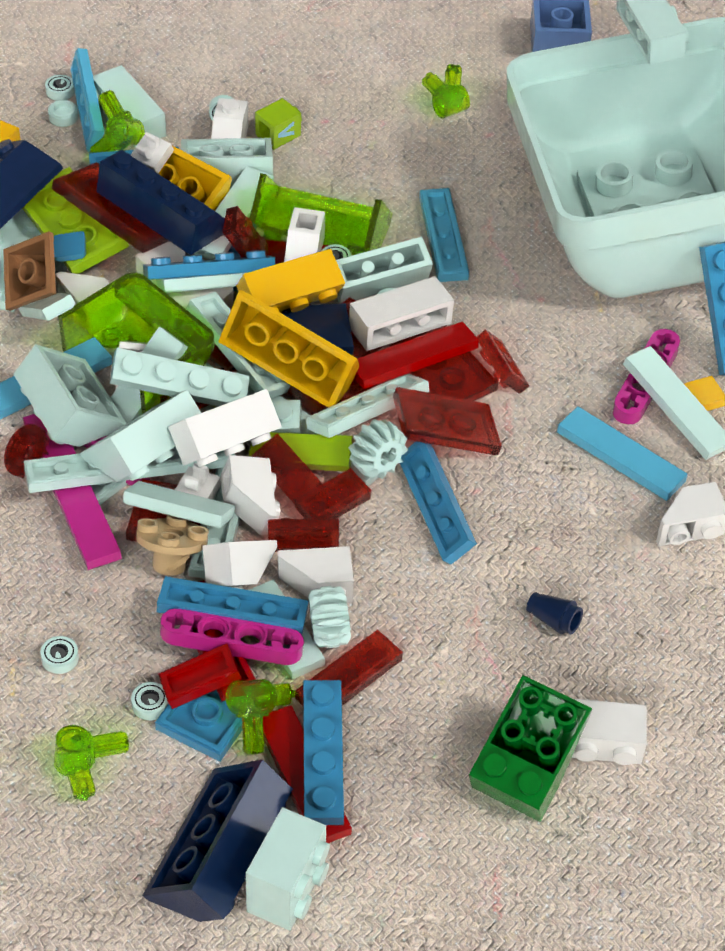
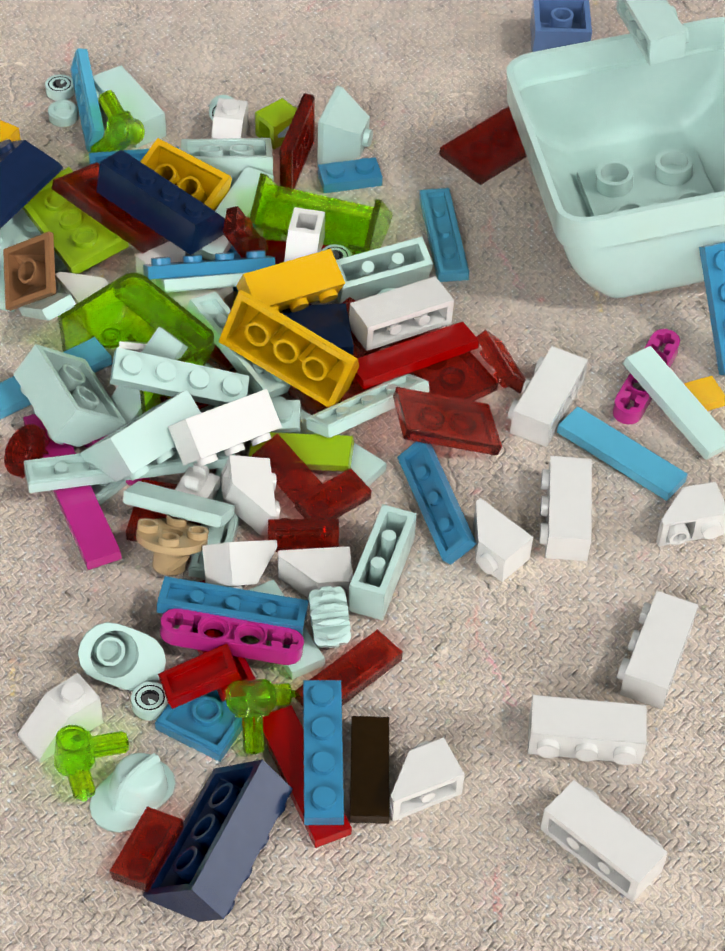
light aqua tile [40,636,79,674] -> none
dark azure piece [54,231,86,262] -> none
white tile [131,132,174,173] -> none
light aqua brick [246,807,330,931] -> none
light aqua gear [348,419,408,479] -> none
clear neon green axle [422,64,470,119] -> none
green slope [469,675,592,822] -> none
dark blue cone [526,592,583,635] -> none
none -> white slope [18,673,103,763]
none -> light aqua piece [78,622,166,691]
none -> light aqua piece [90,753,176,833]
none -> clear red plate [110,806,184,892]
none -> clear red tile [279,93,315,198]
none -> light aqua slope [317,86,373,168]
none -> dark azure plate [318,157,383,193]
none -> light aqua brick [348,504,417,621]
none -> dark brown tile [350,716,389,824]
none -> white slope [389,737,465,822]
none -> clear red tile [439,106,527,185]
none -> white slope [473,498,533,582]
none -> white brick [508,346,588,447]
none -> white brick [539,456,592,561]
none -> white brick [540,780,668,902]
none -> white brick [617,591,698,709]

